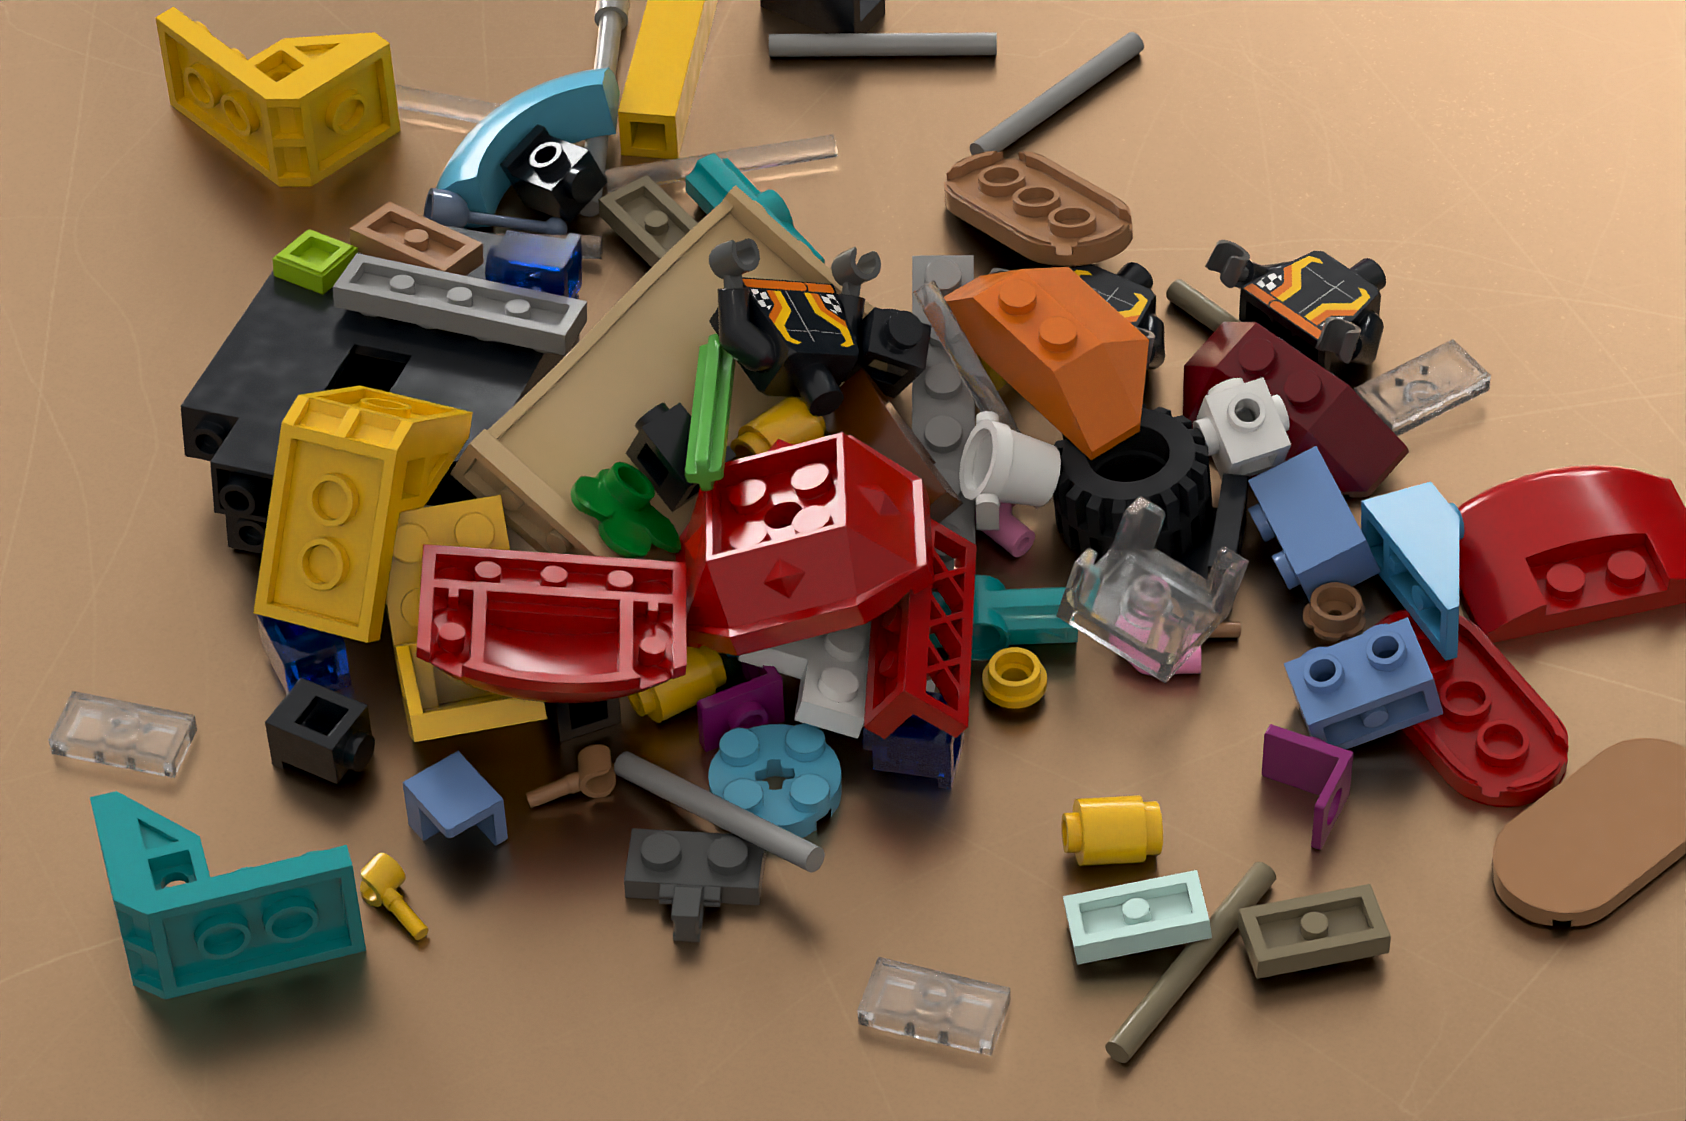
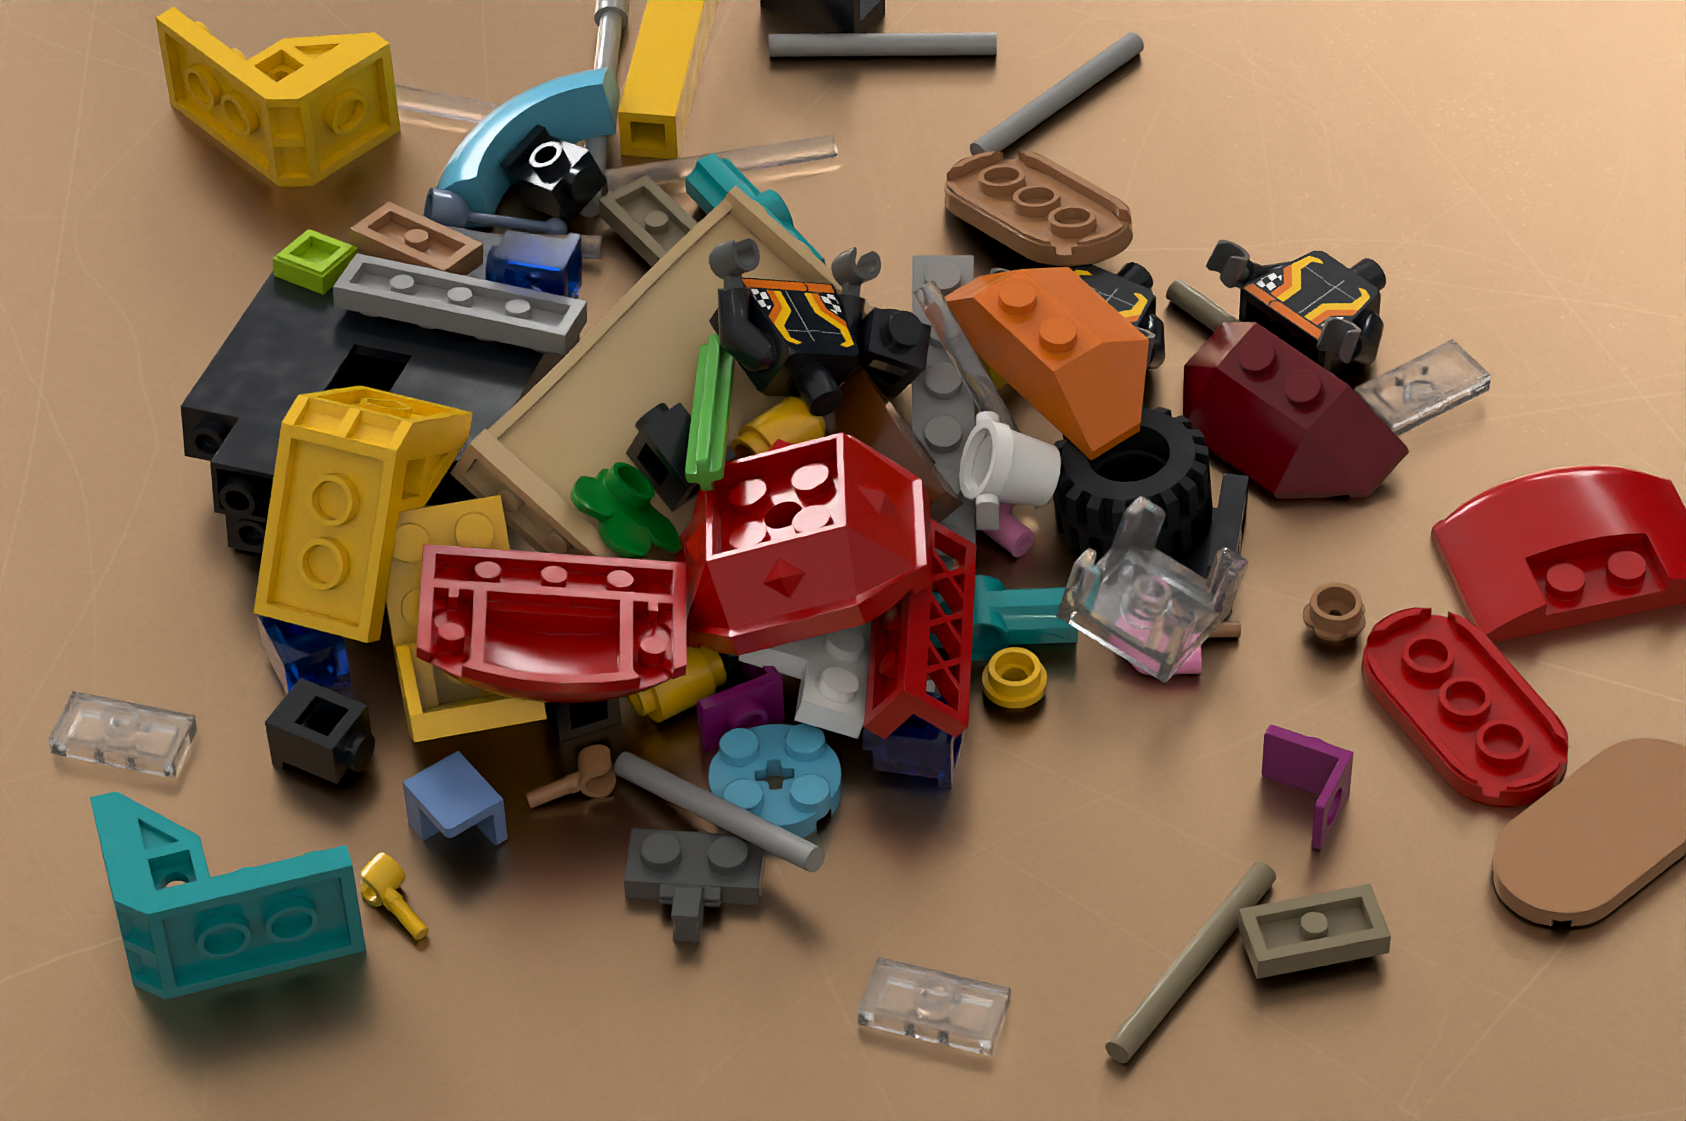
yellow brick [1061,795,1163,866] -> none
light aqua plate [1063,870,1212,965] -> none
white brick [1193,377,1291,480] -> none
medium blue brick [1248,446,1381,602] -> none
medium blue brick [1283,617,1444,750] -> none
slope [1361,482,1465,661] -> none

